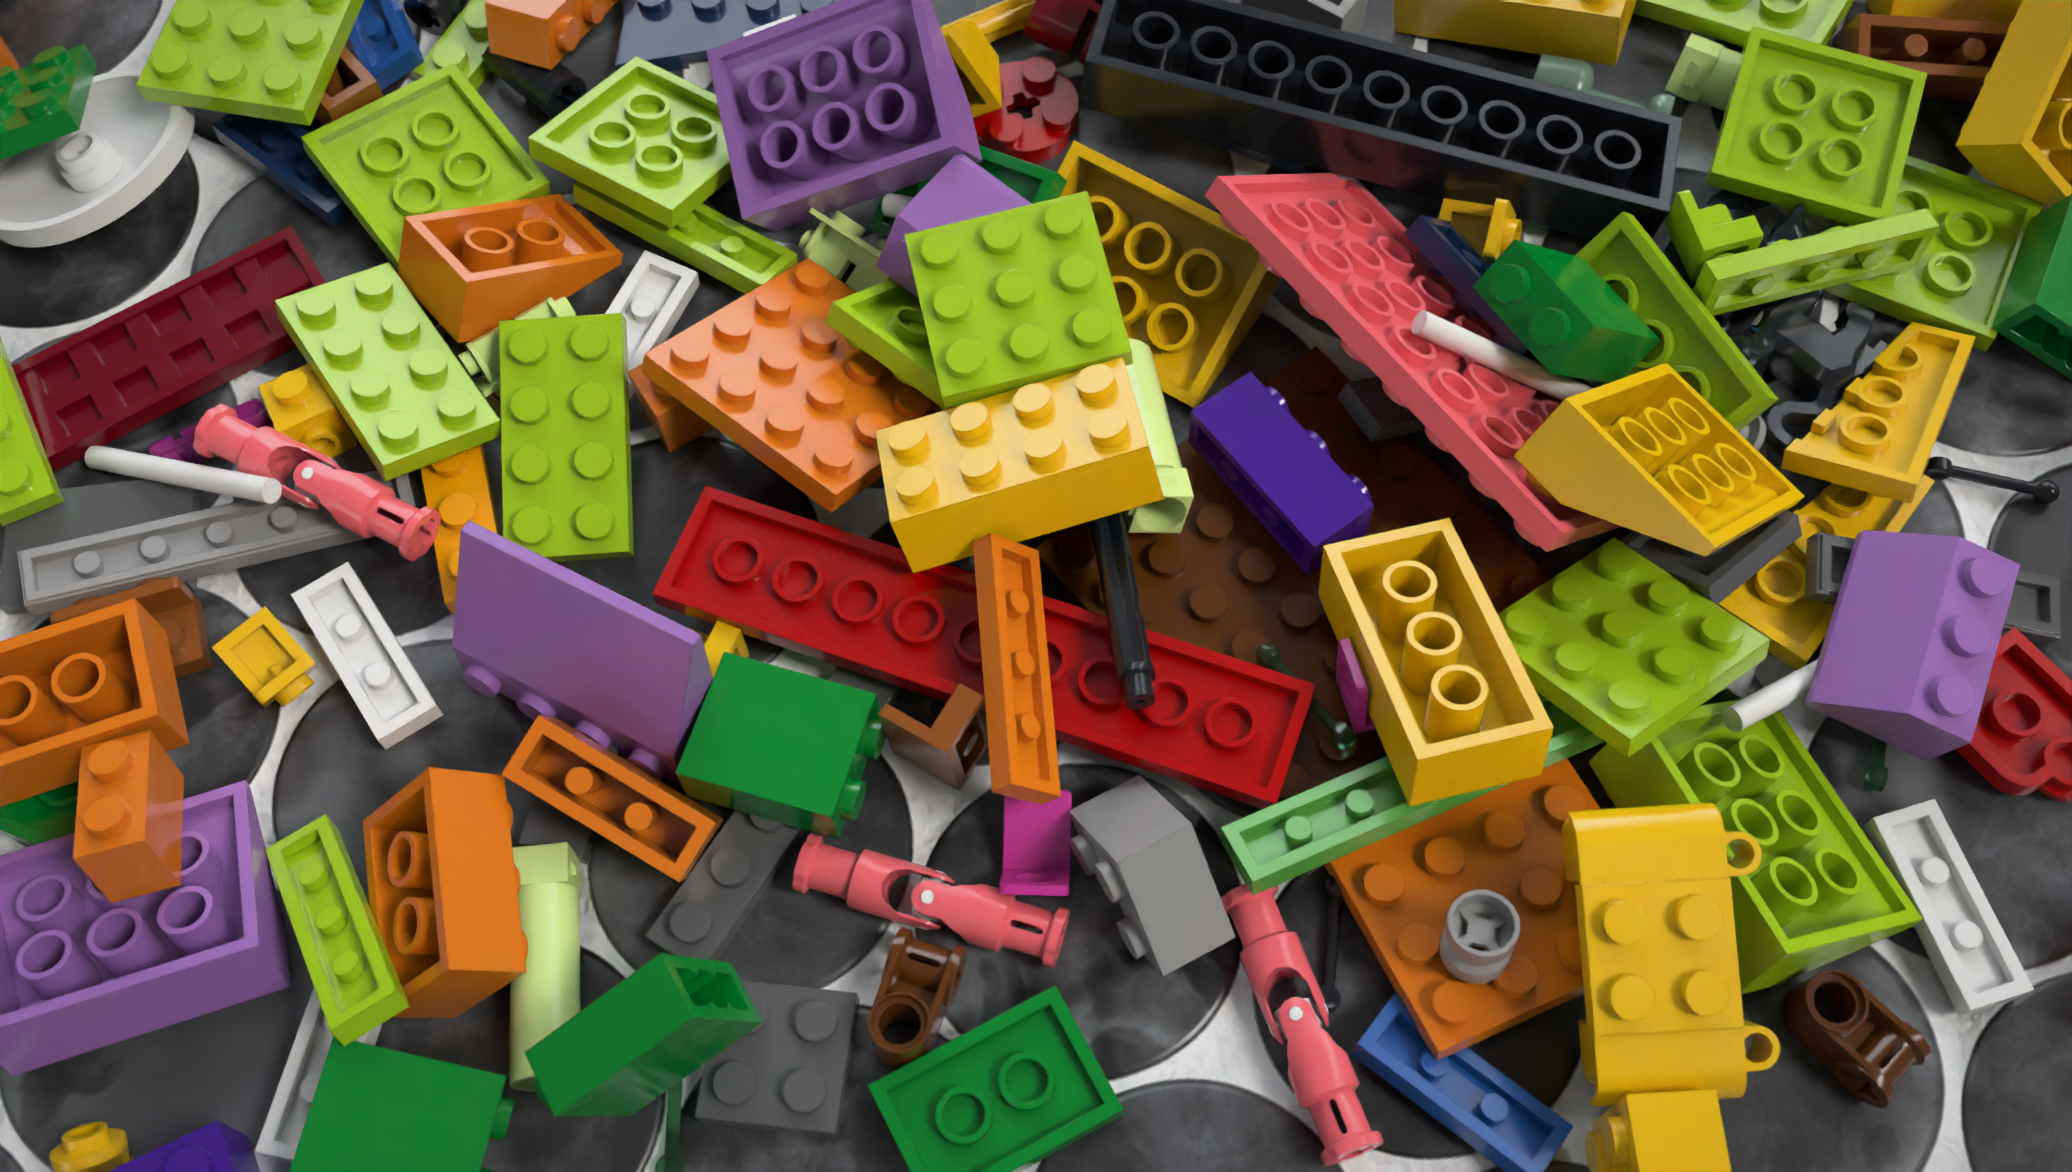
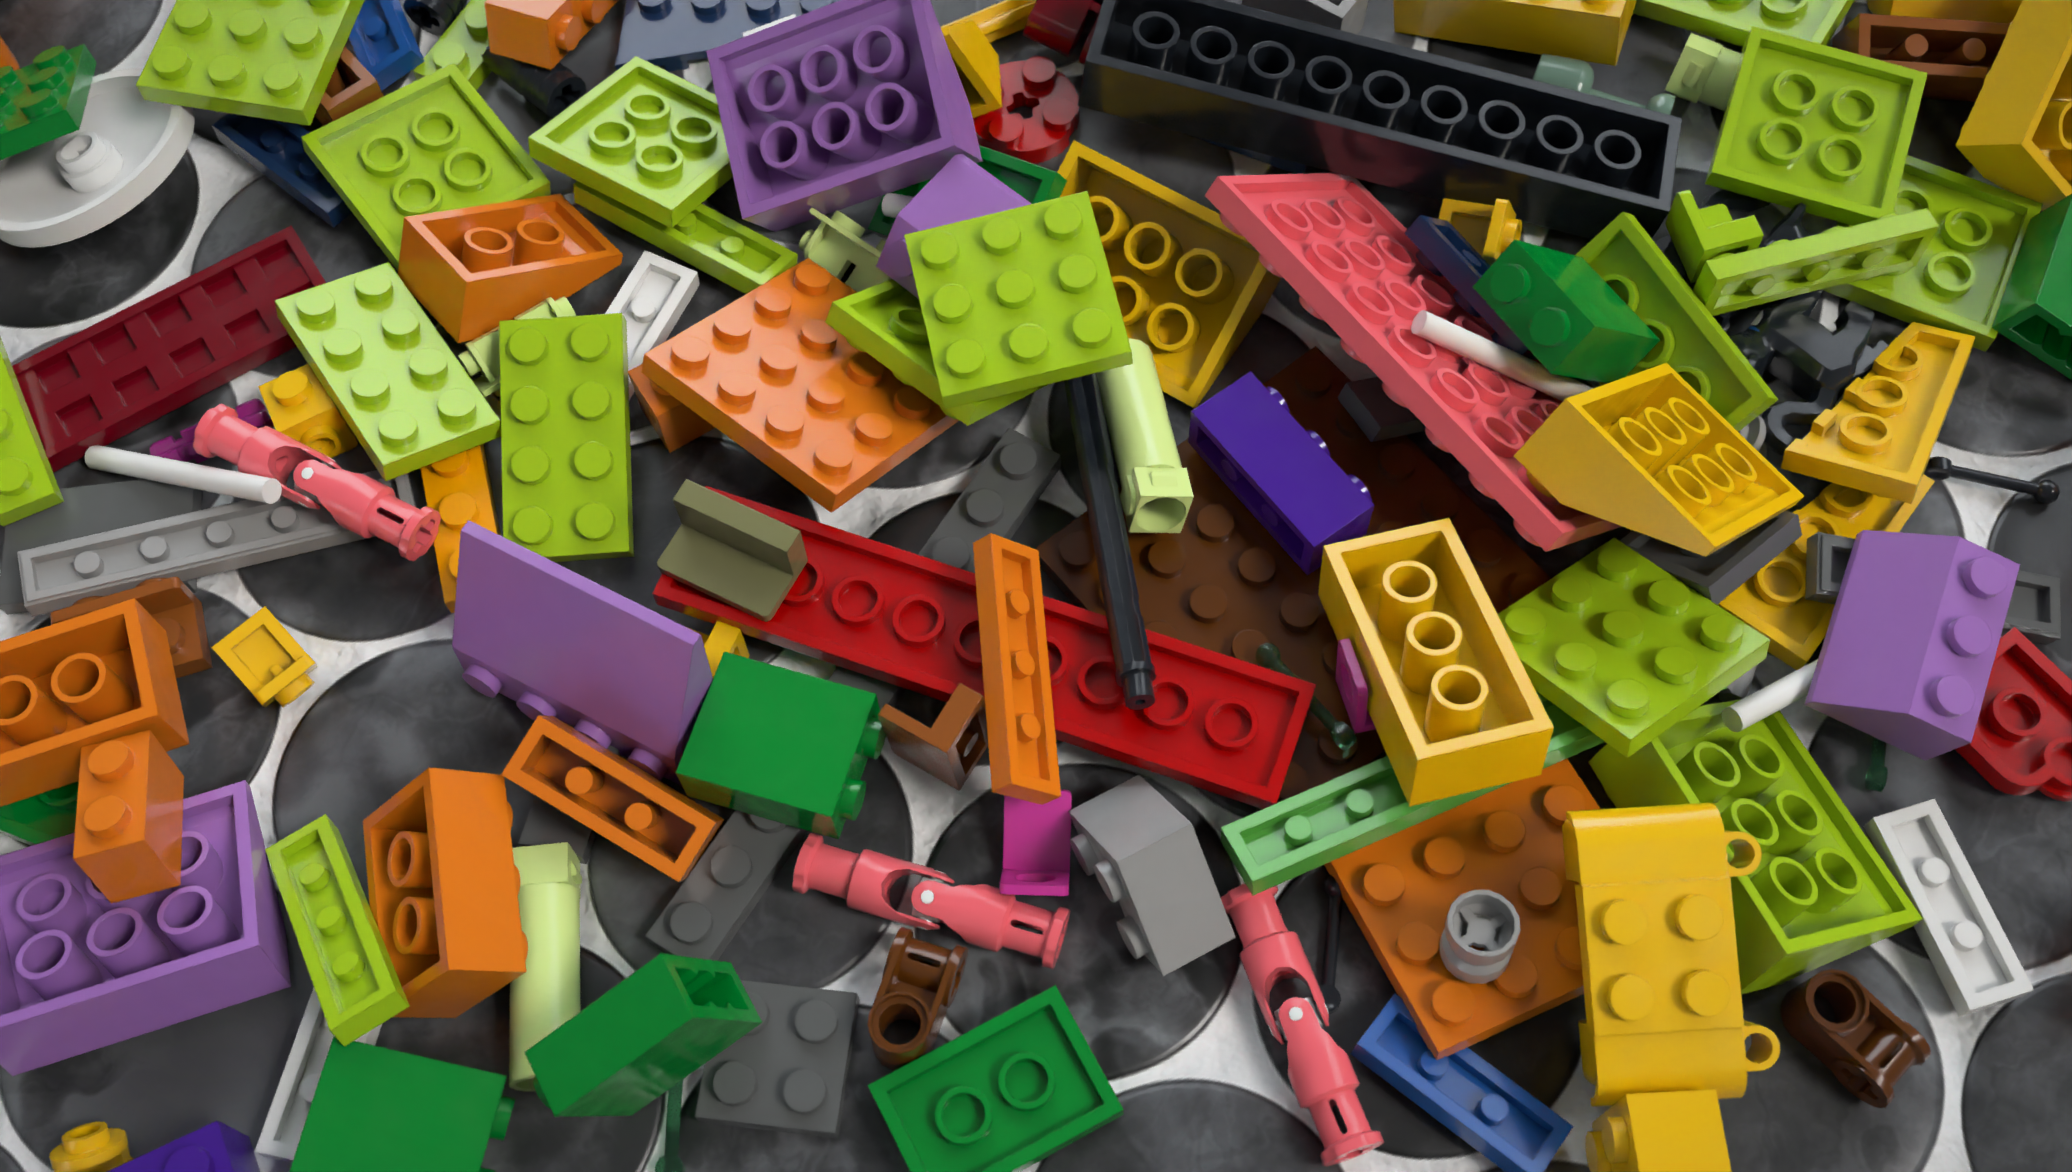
white plate [291,562,443,750] -> none
yellow brick [875,357,1165,573] -> none
none -> olive panel [657,479,808,622]

